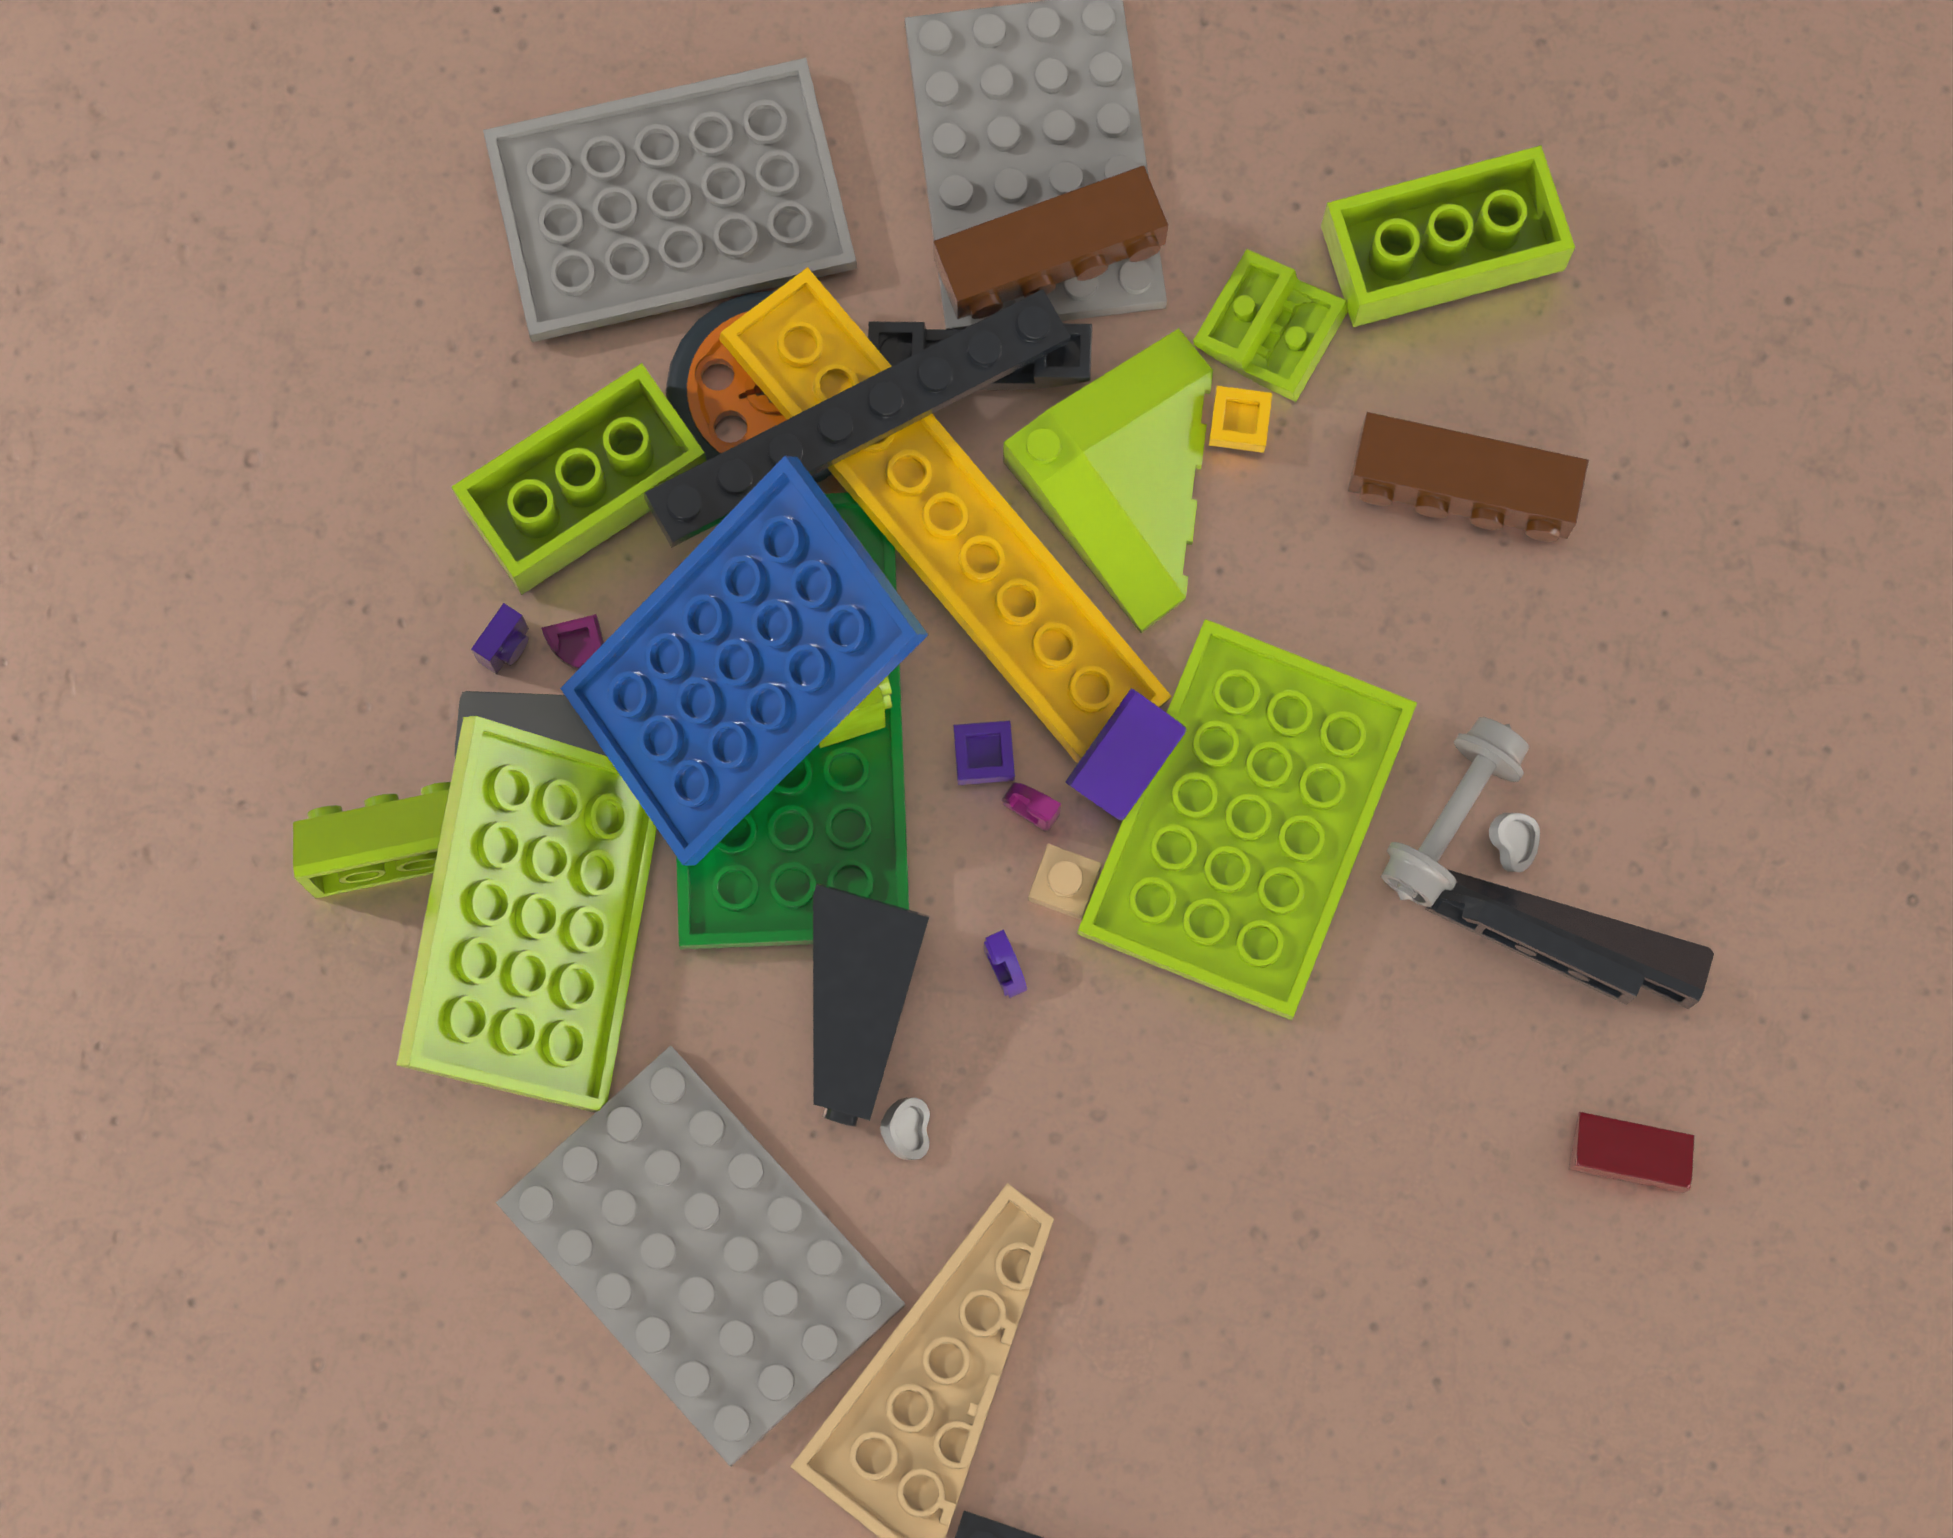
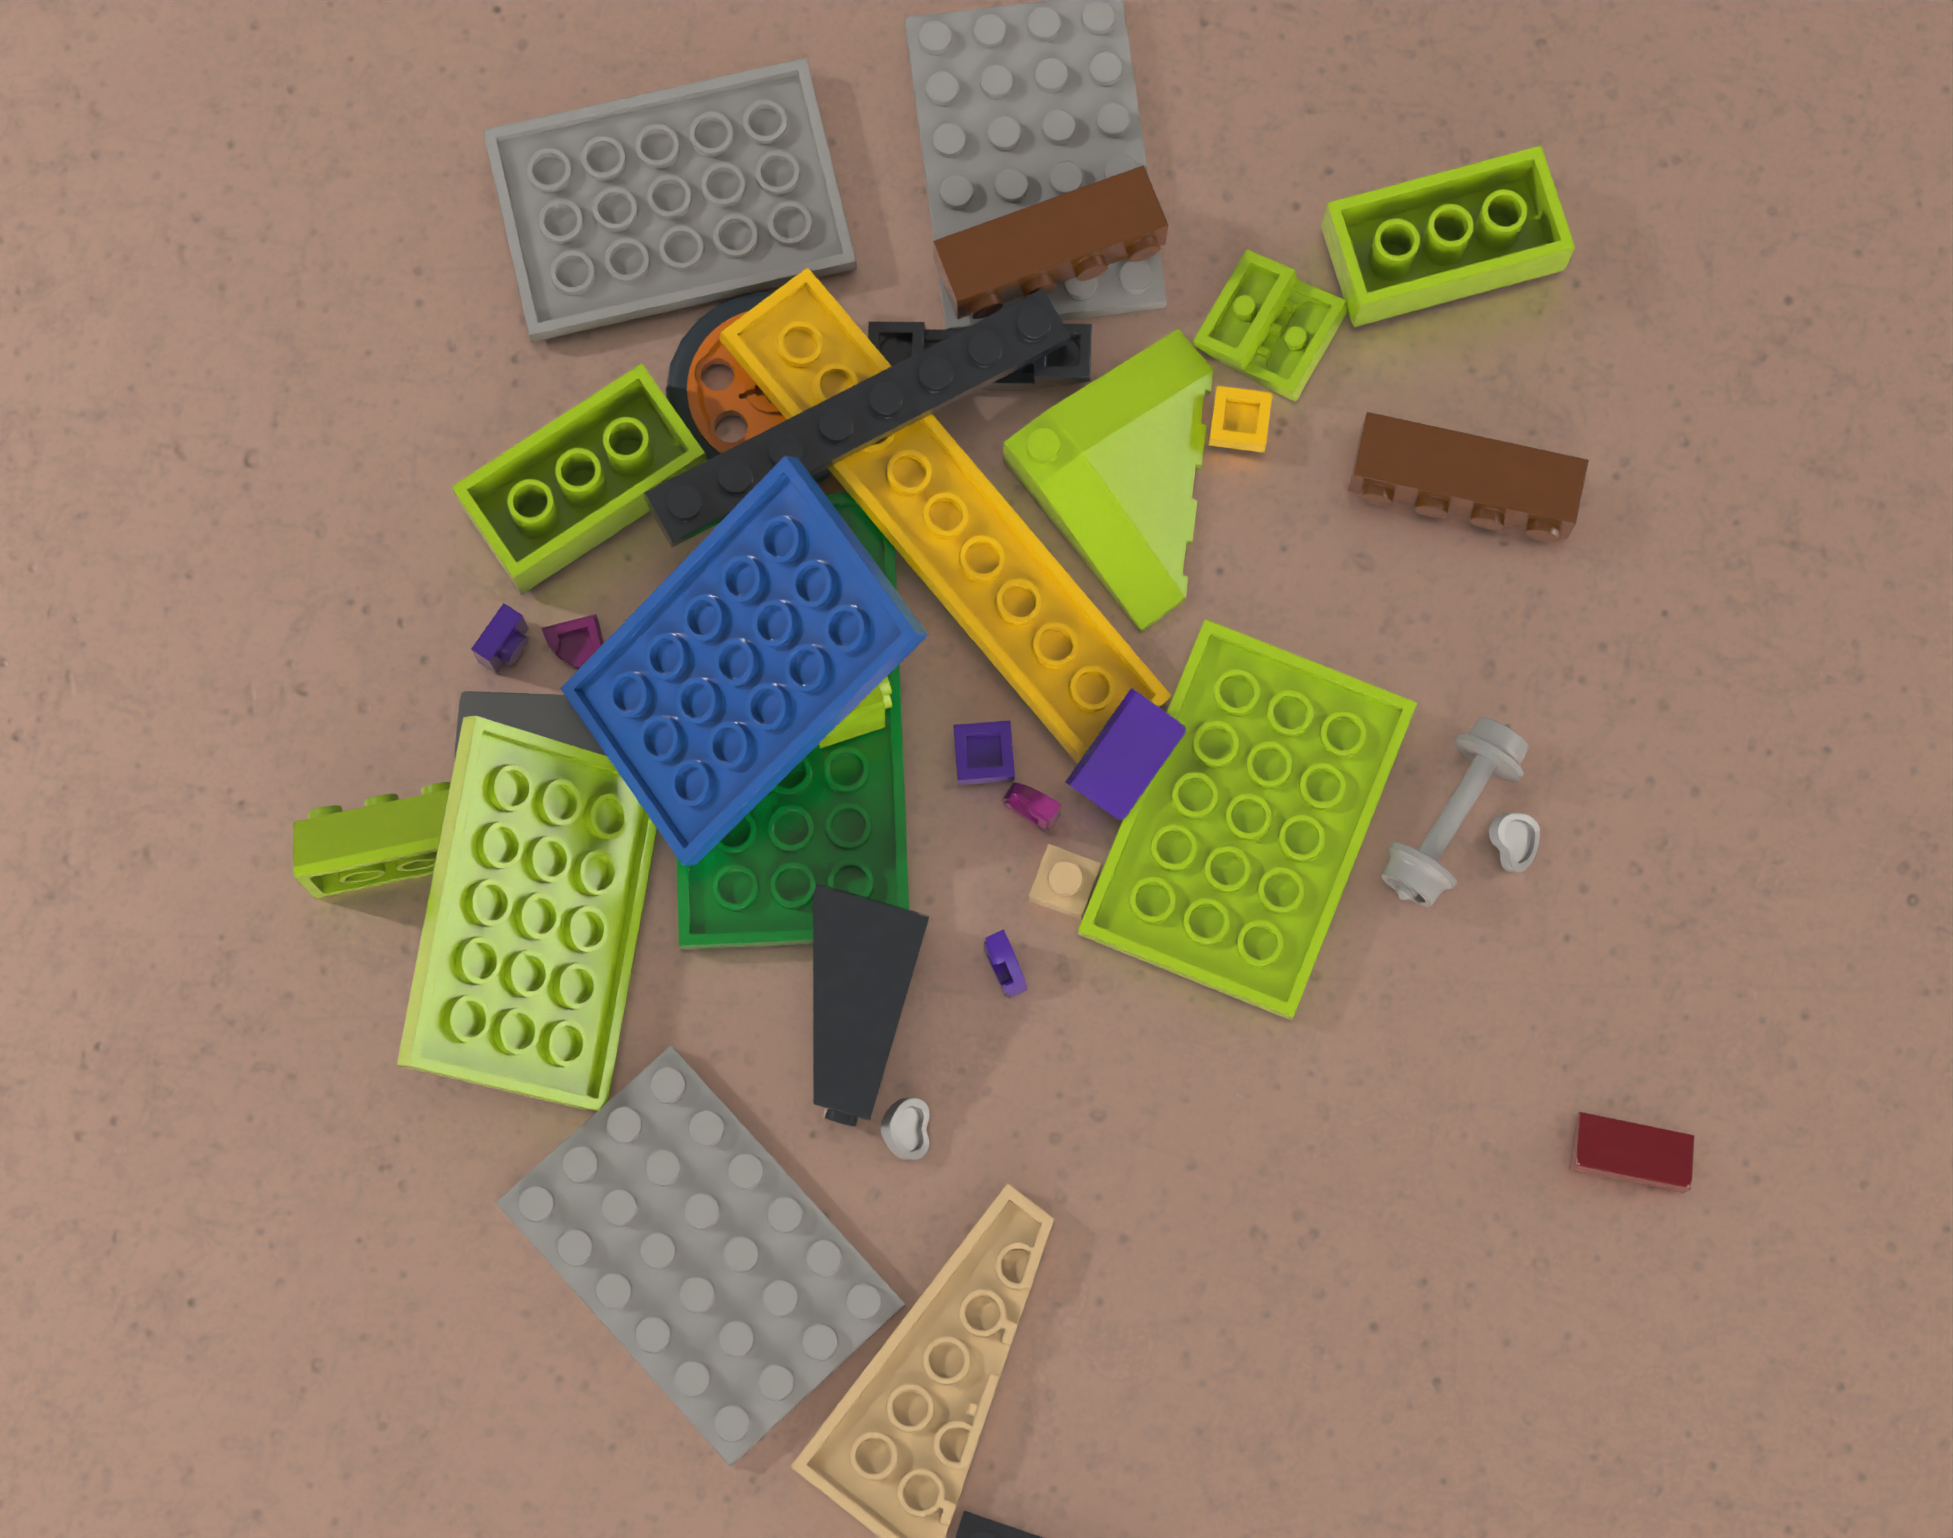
black wedge [1425,870,1714,1009] -> none

